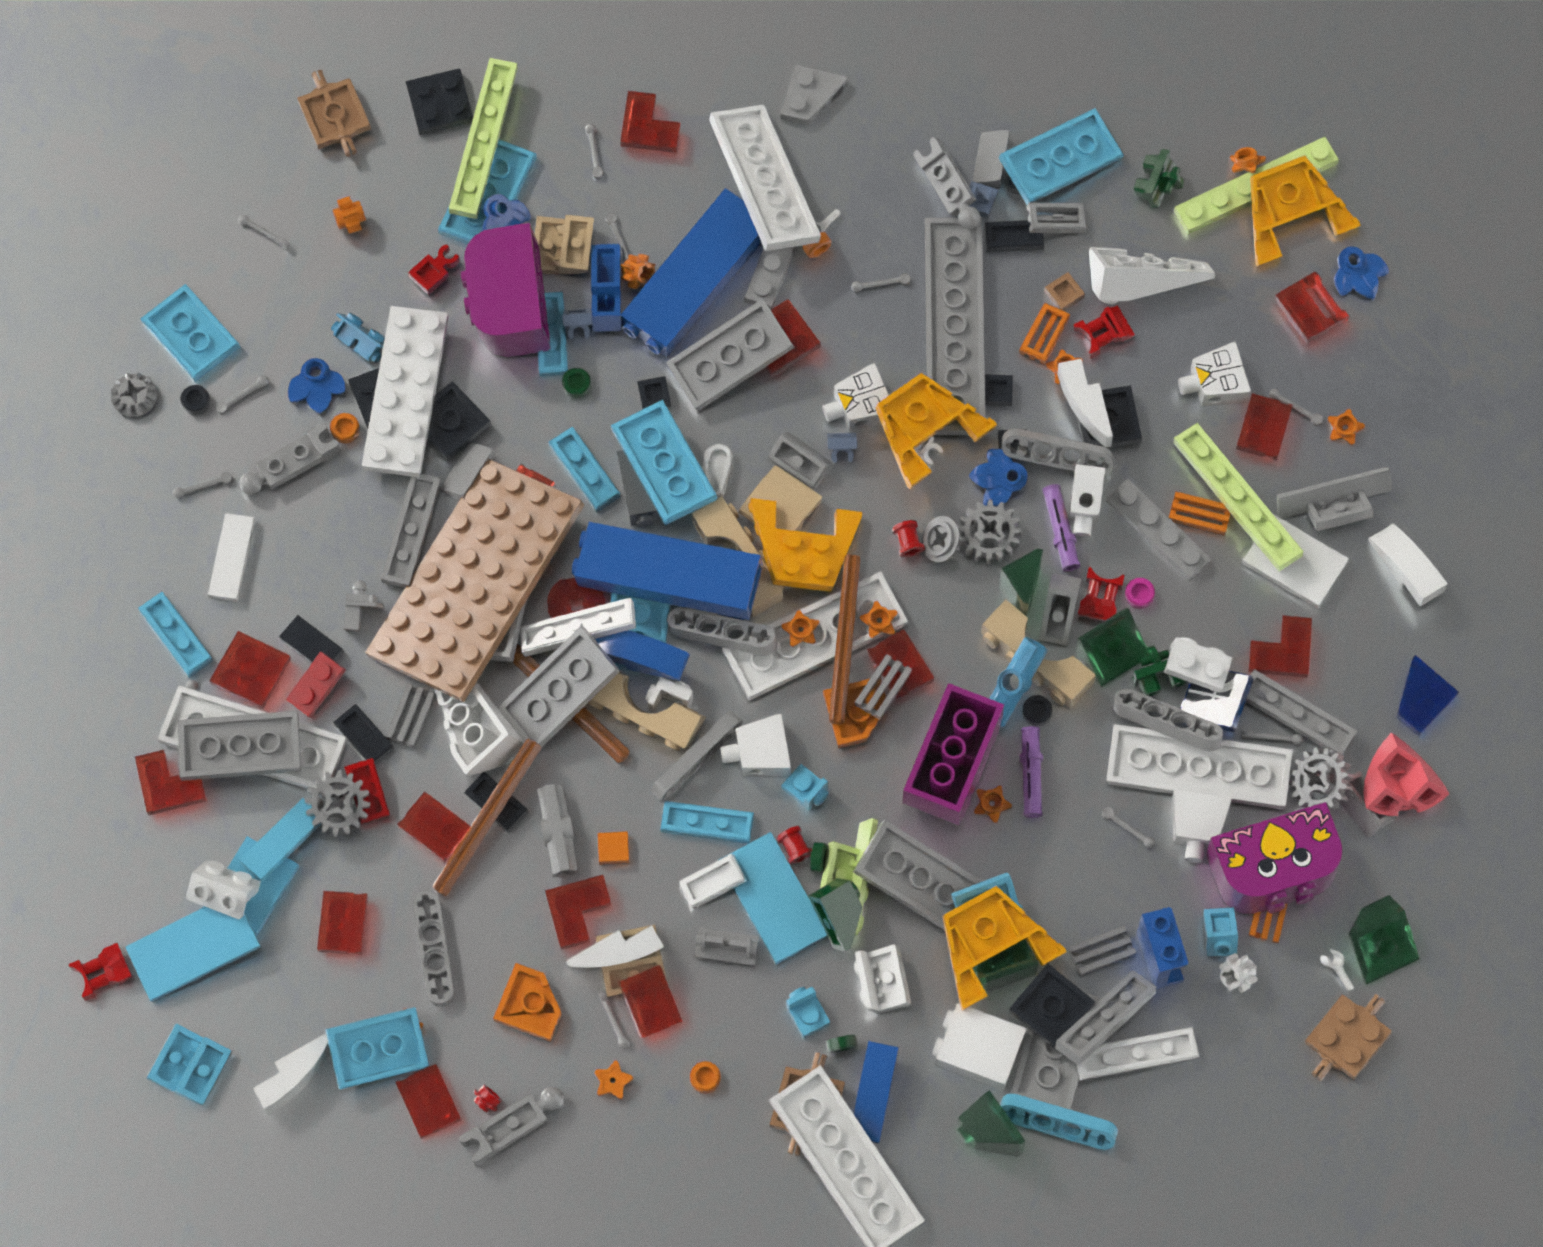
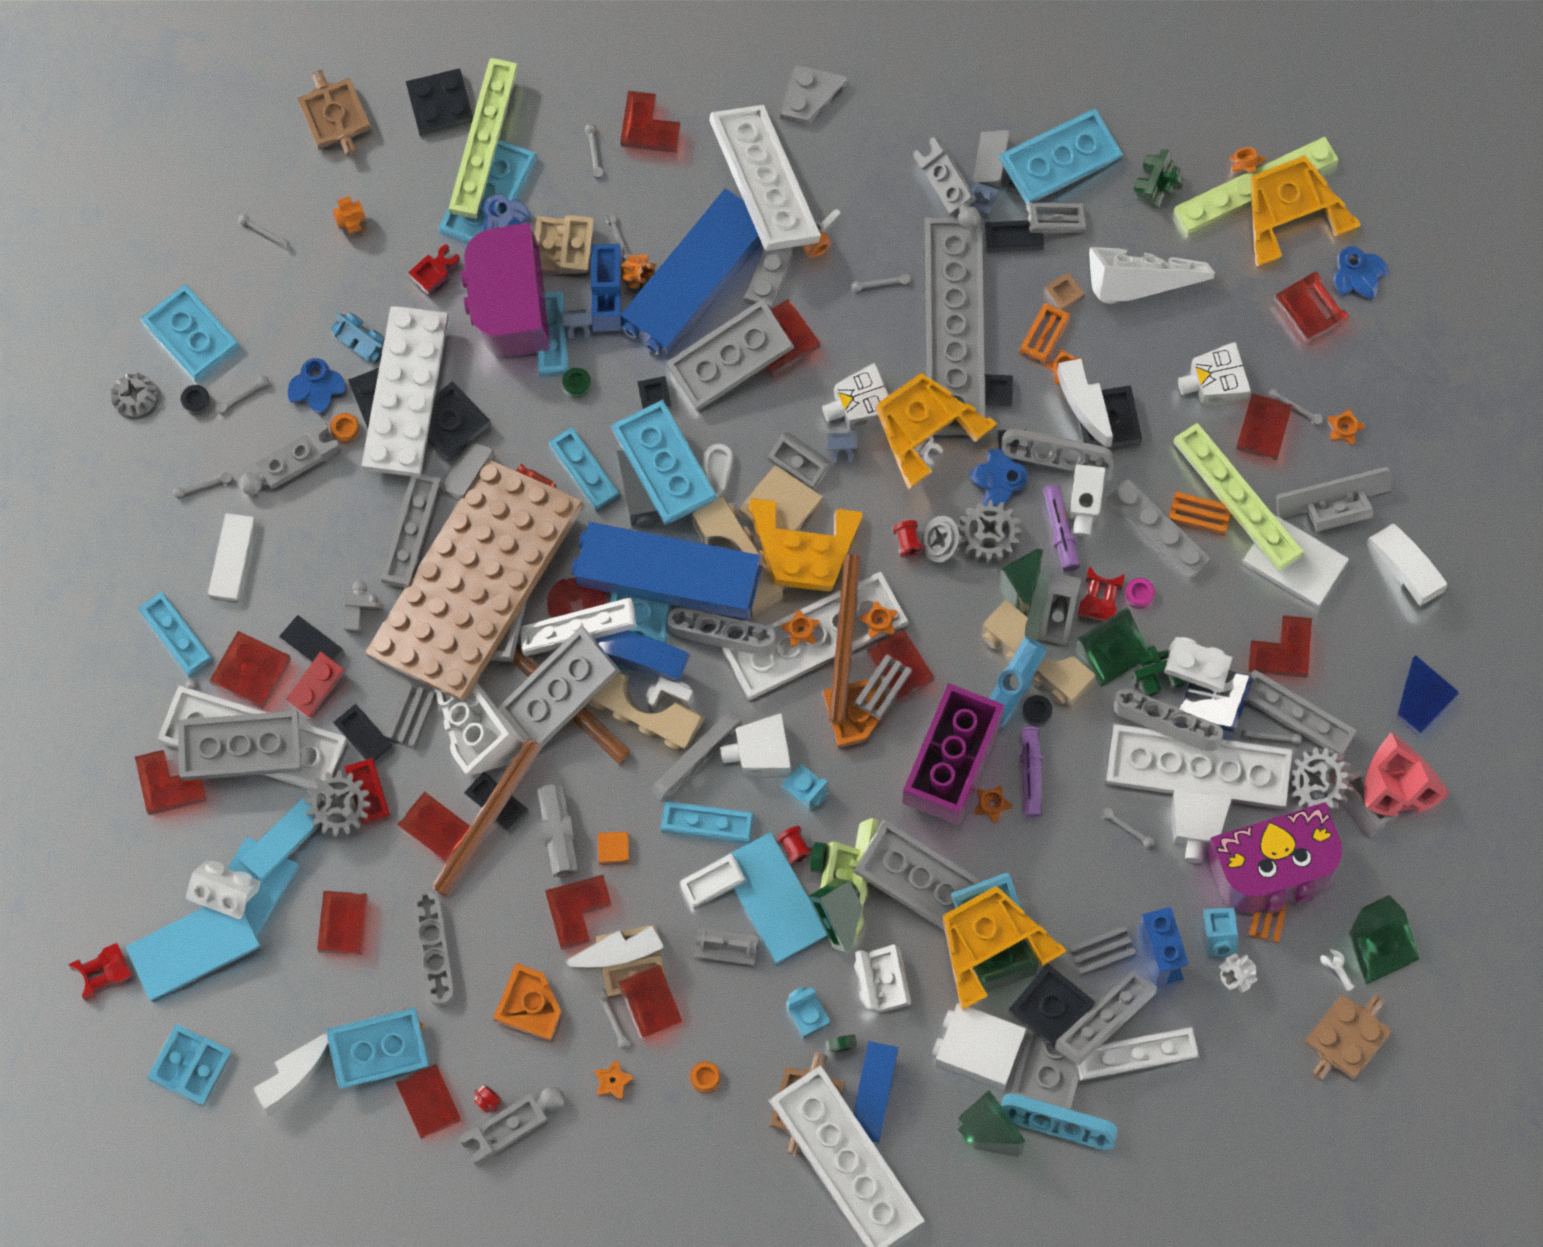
red piece [1073,305,1135,359] -> none

